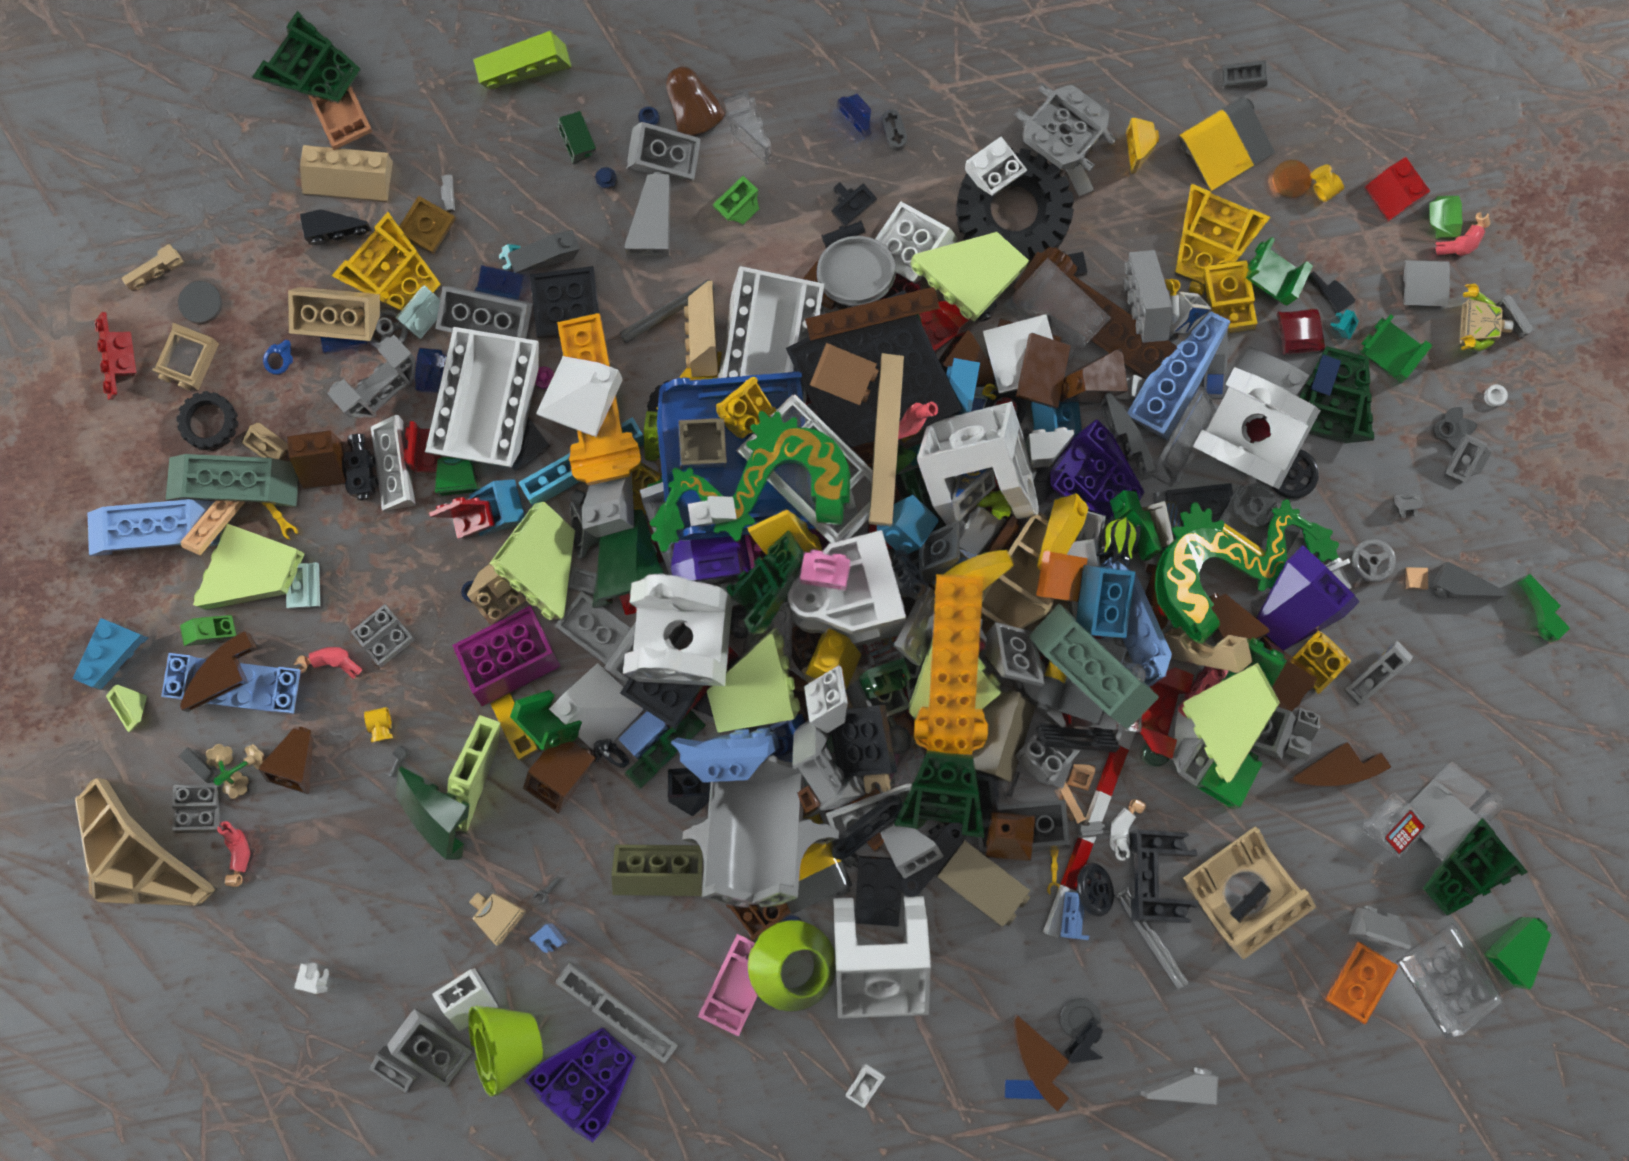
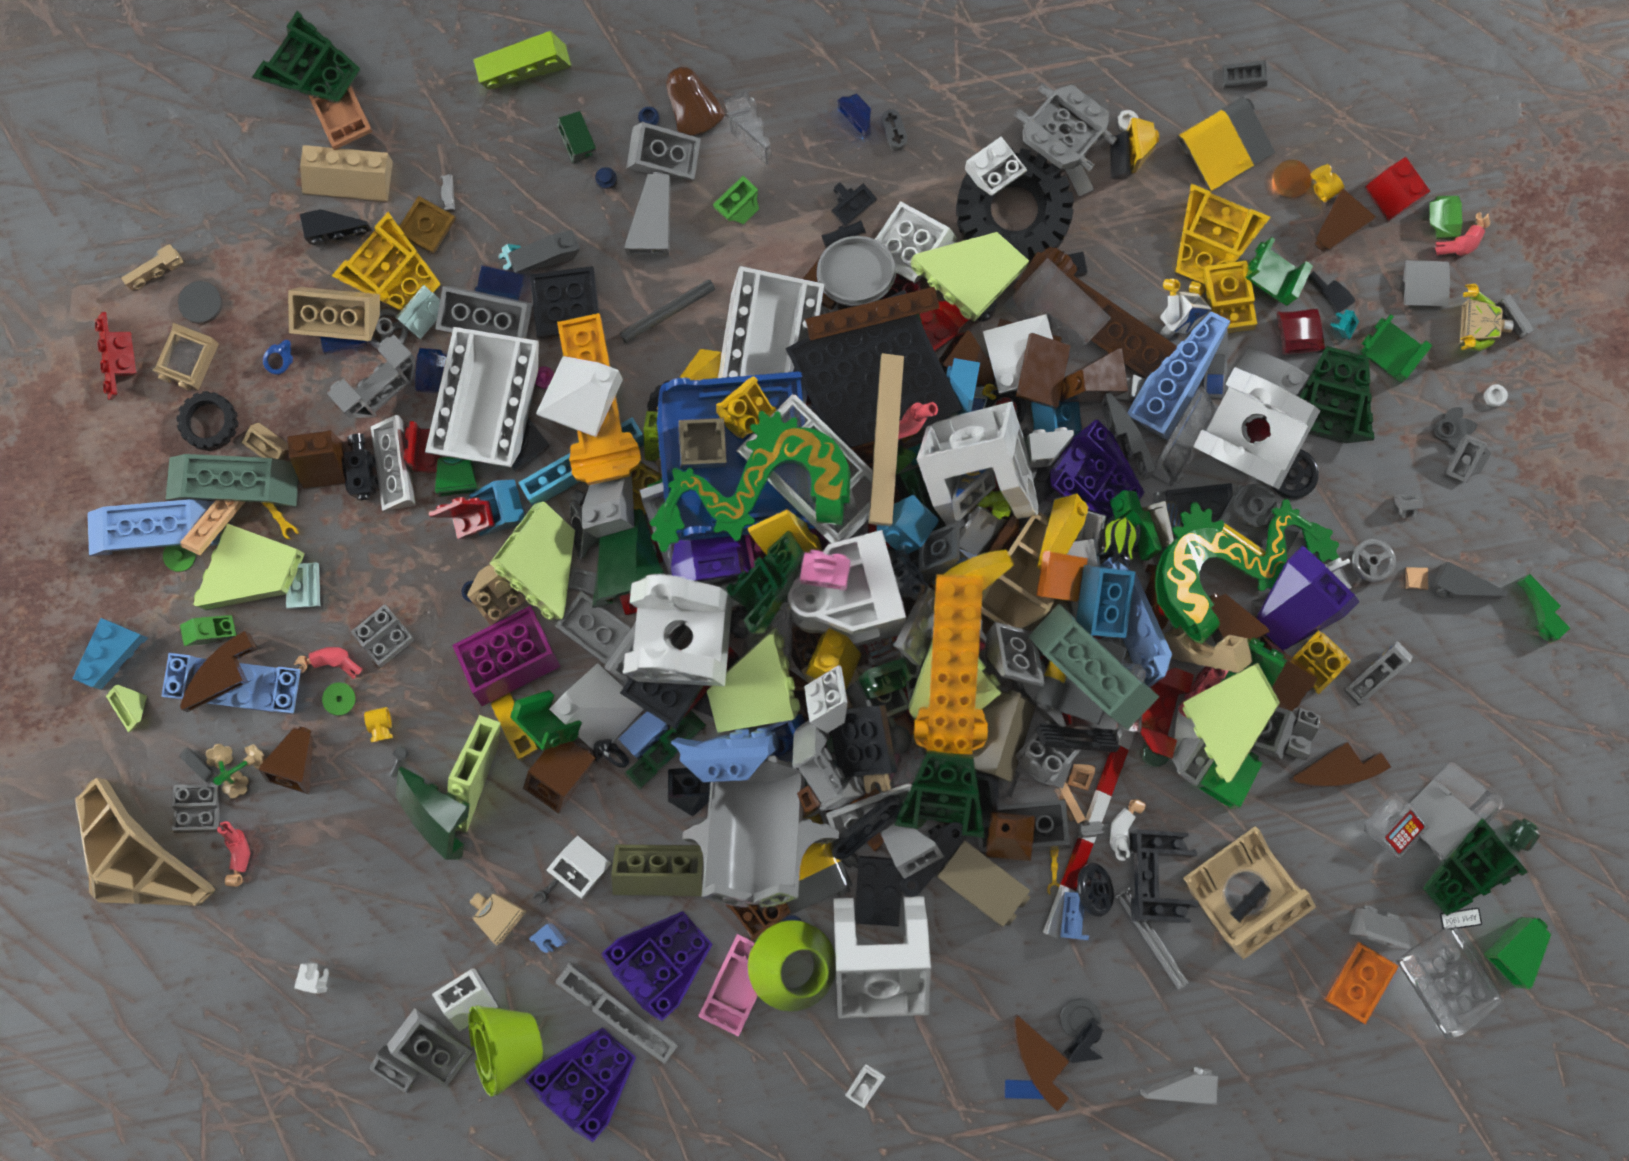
tan slope [684,281,718,377] -> none
white slope [688,496,737,527] -> none
medium nougat slope [810,343,879,405] -> none
light grey brick [1123,250,1172,343] -> none
dark blue sticker [1311,354,1341,396] -> none
none -> bright green piece [163,545,196,572]
none -> bright green piece [322,682,355,715]
none -> white slope [546,835,612,899]
none -> dark purple wedge [601,911,713,1022]
none -> black slope [1110,131,1130,179]
none -> white tile [1117,110,1138,132]
none -> reddish brown slope [1314,189,1376,252]
none -> white sticker [1440,907,1482,931]
none -> clear green head [1505,818,1540,852]

